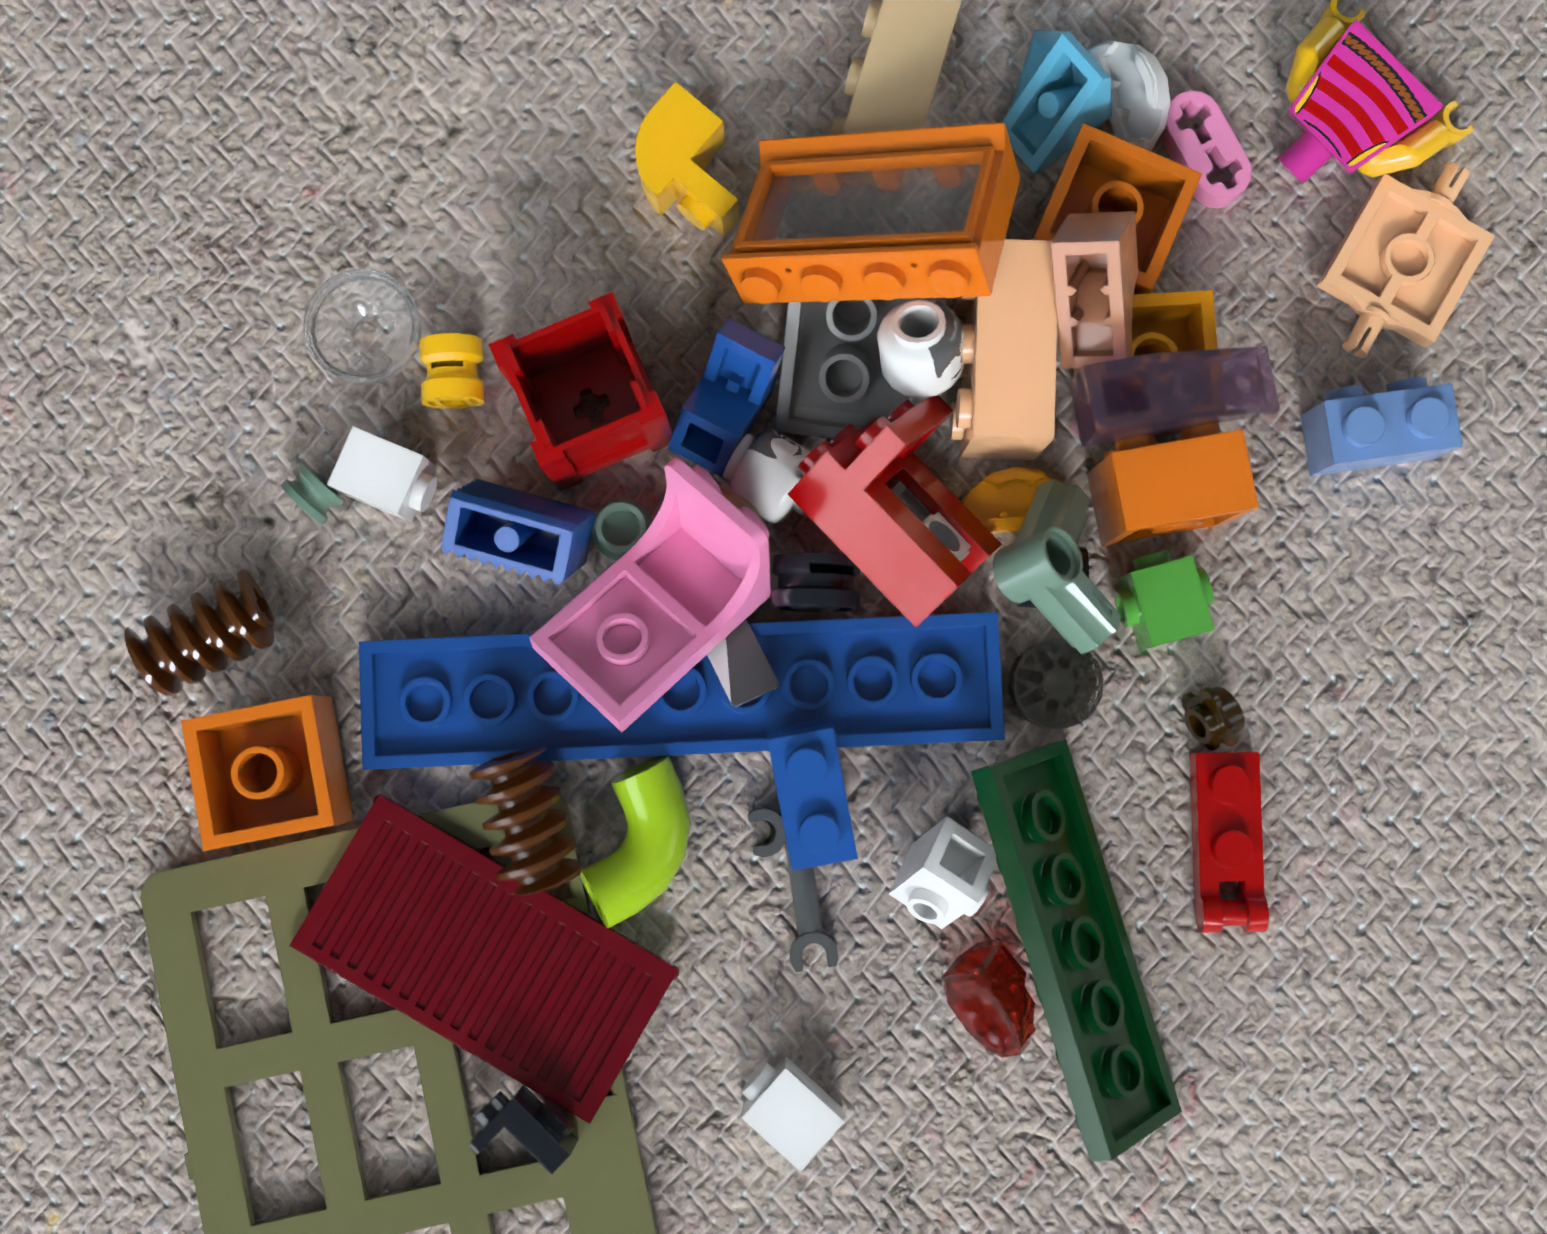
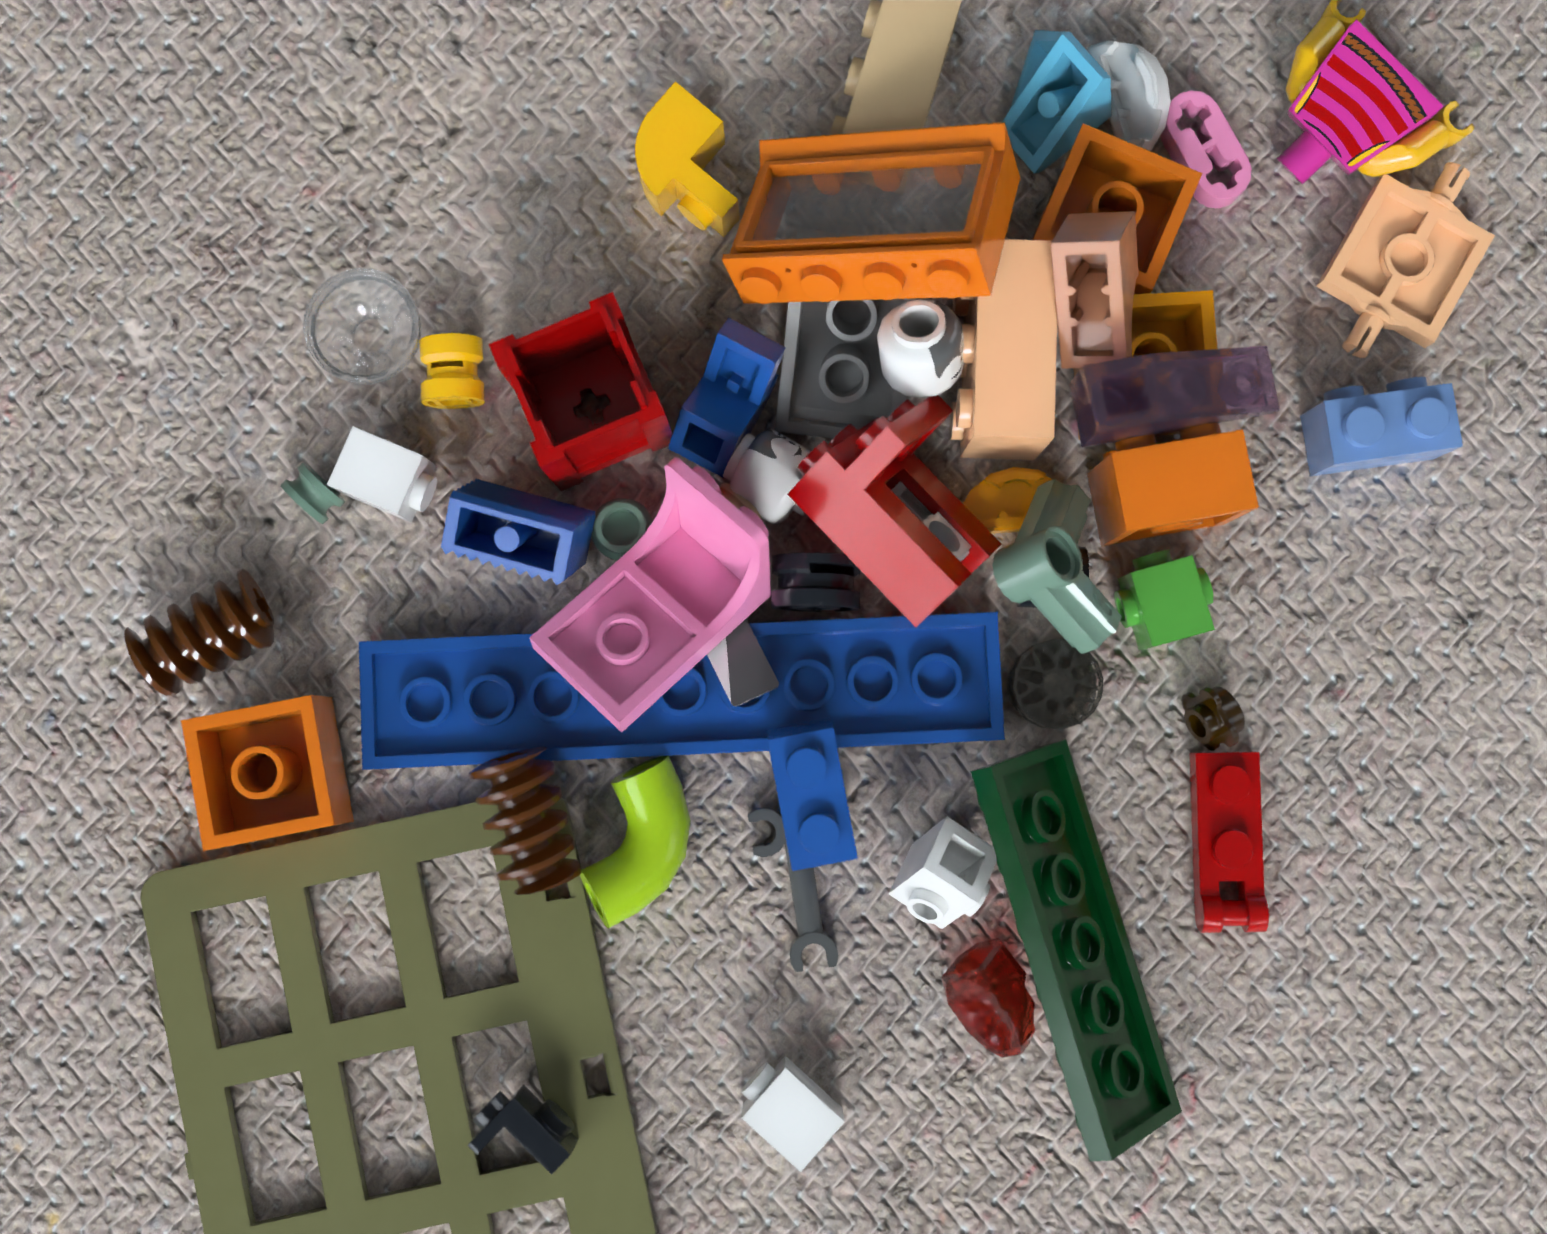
dark red window [289,794,679,1124] -> none

